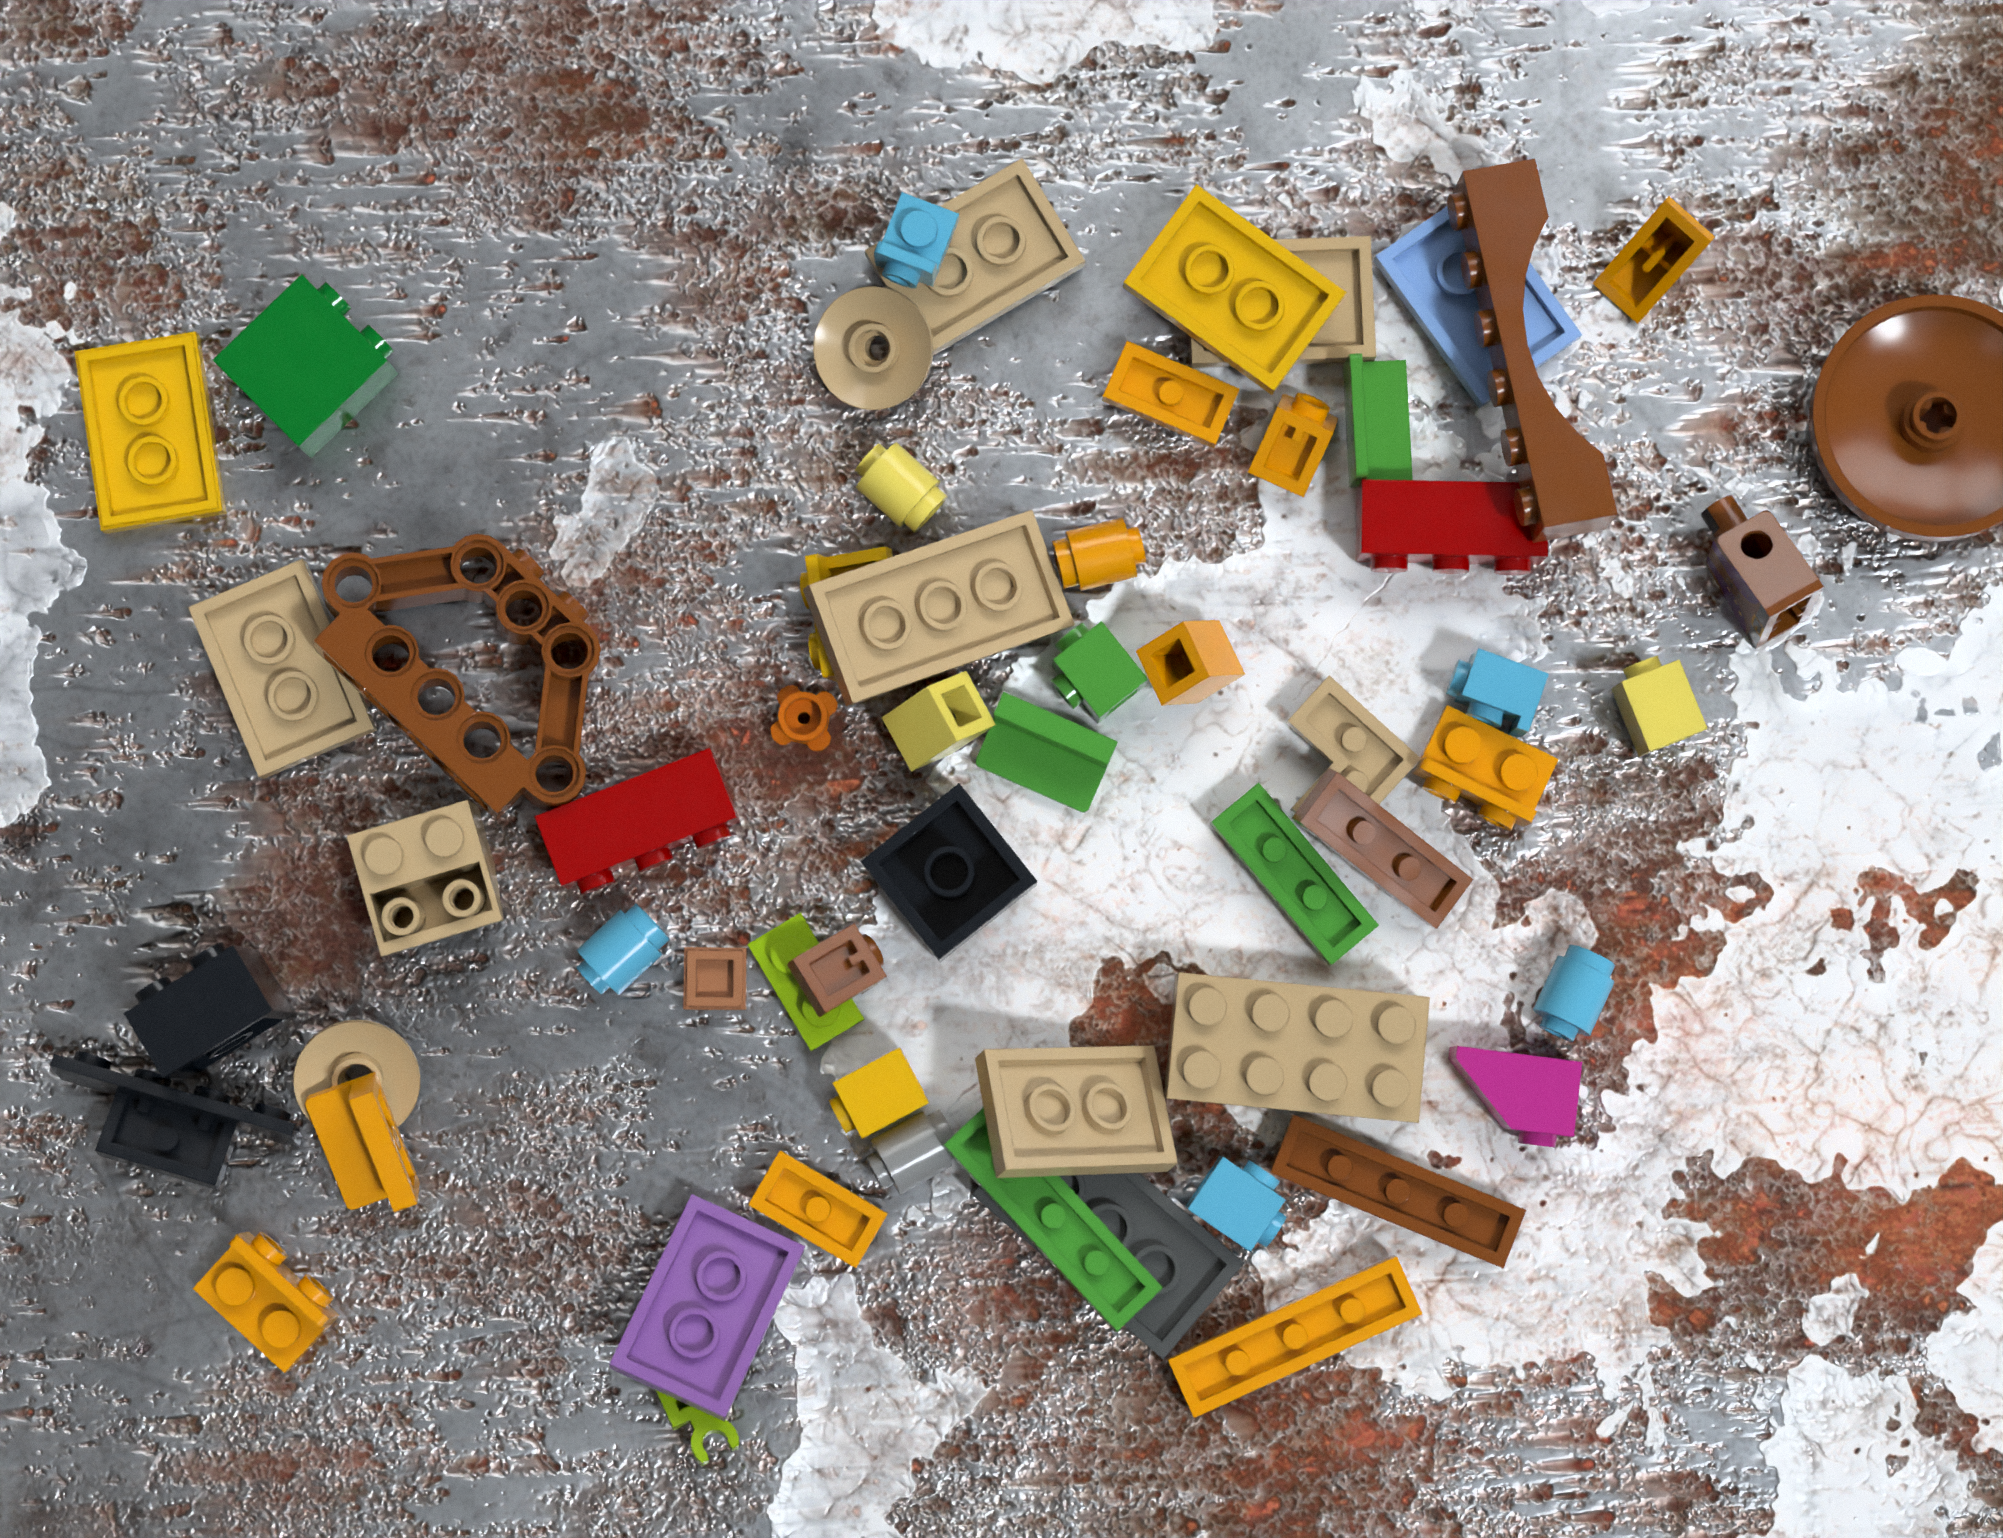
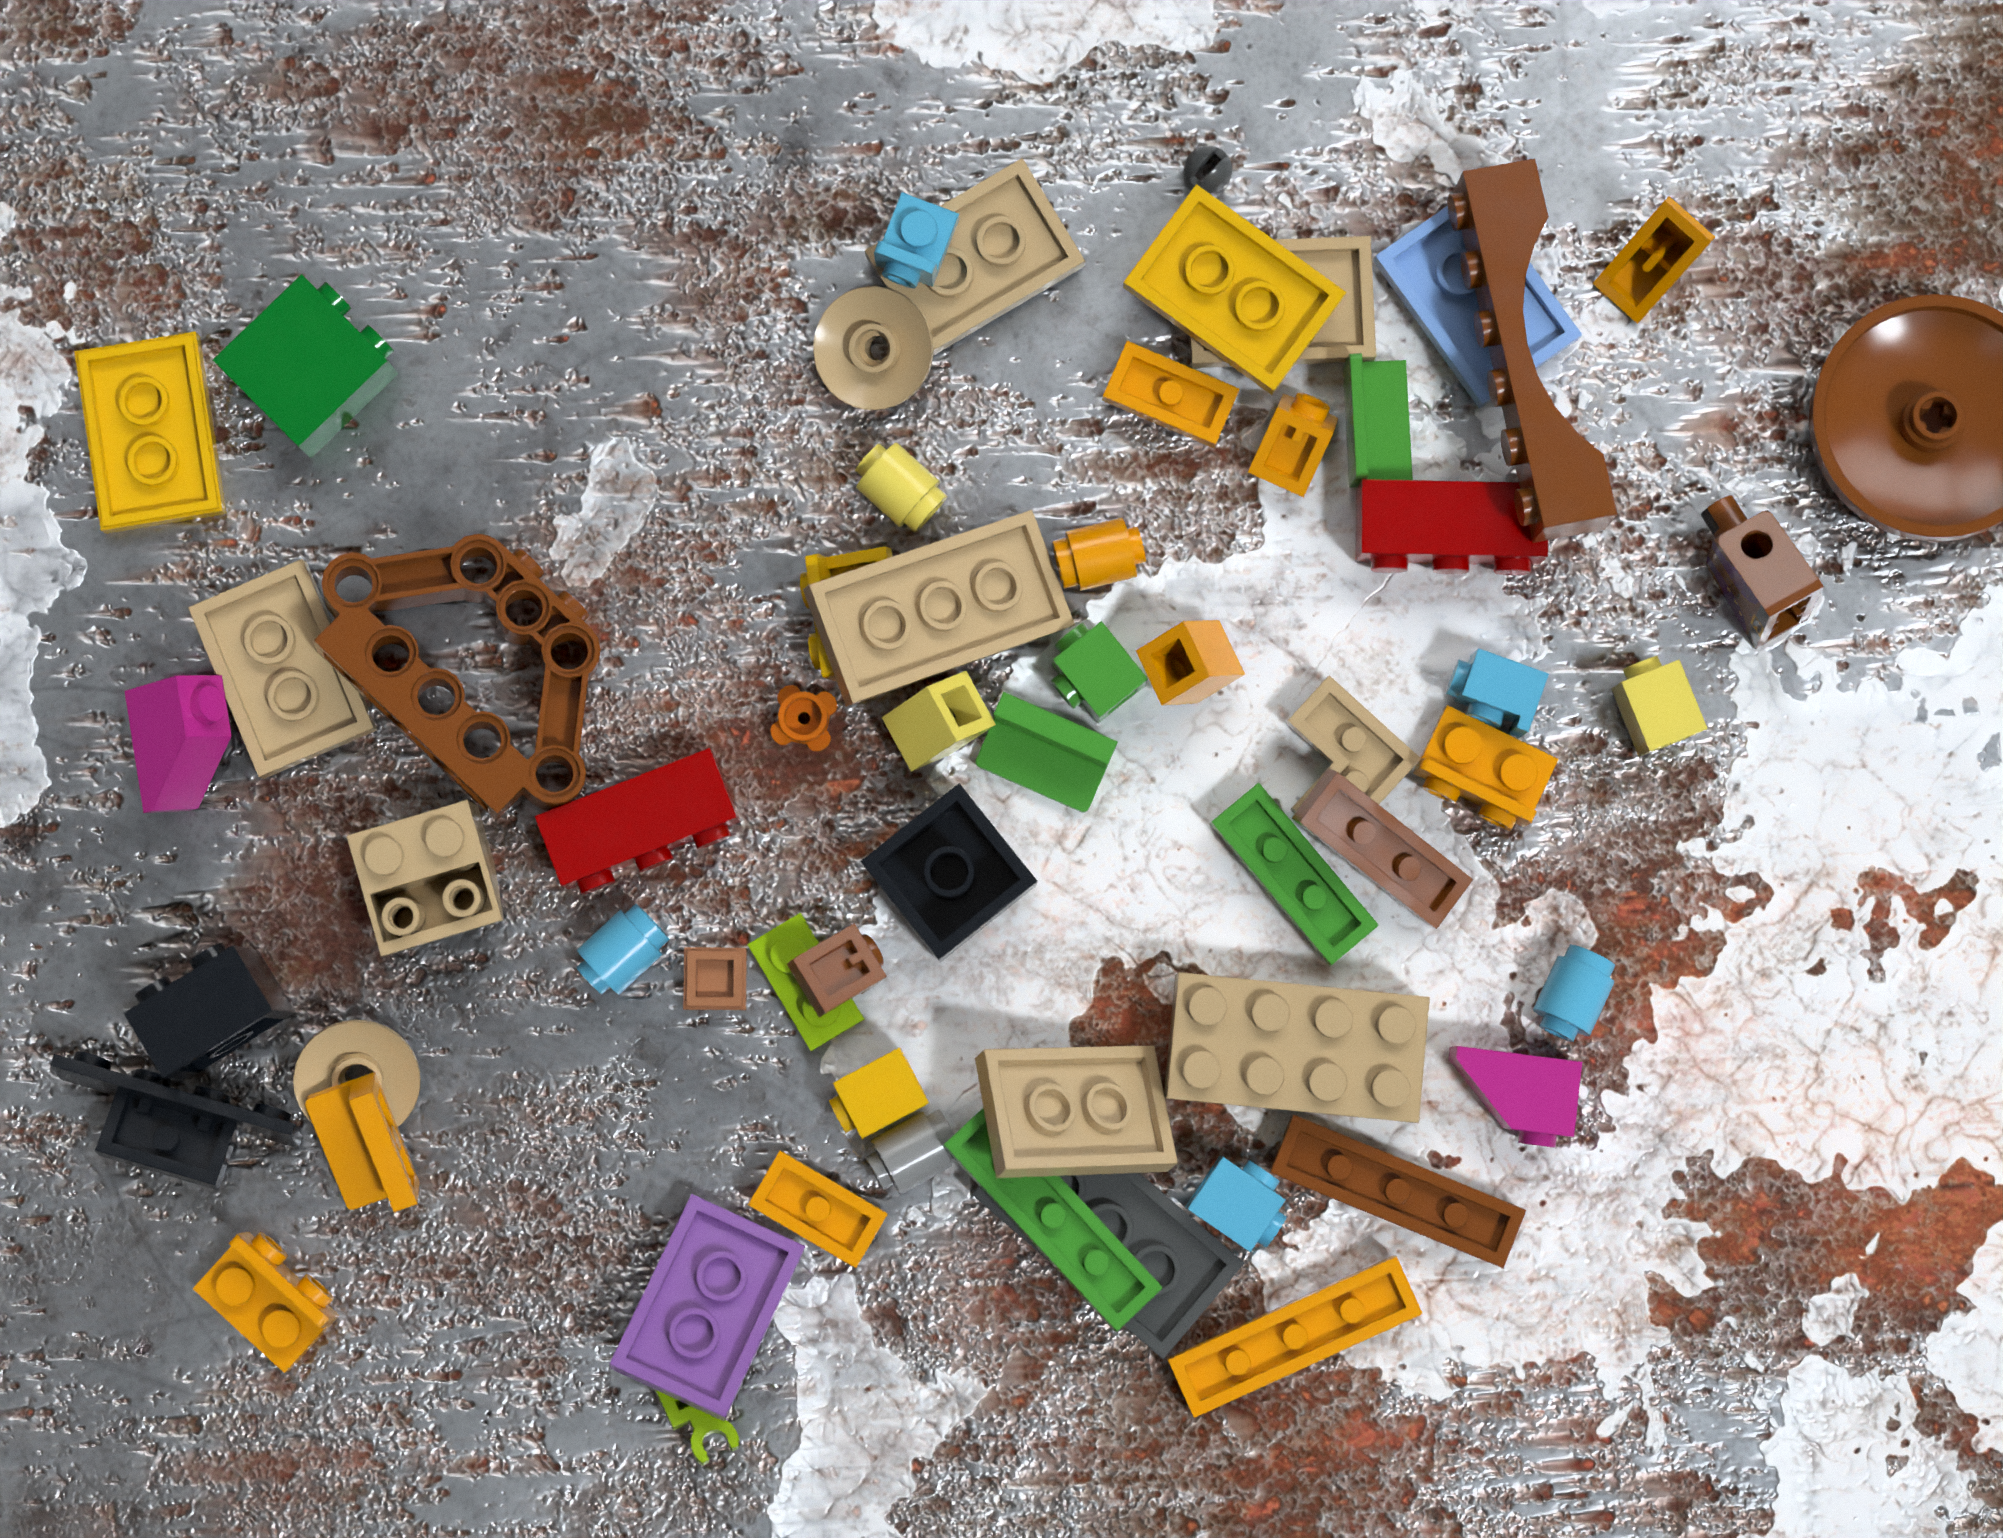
none -> dark pink slope [124,675,231,813]
none -> dark grey hinge [1183,146,1232,197]

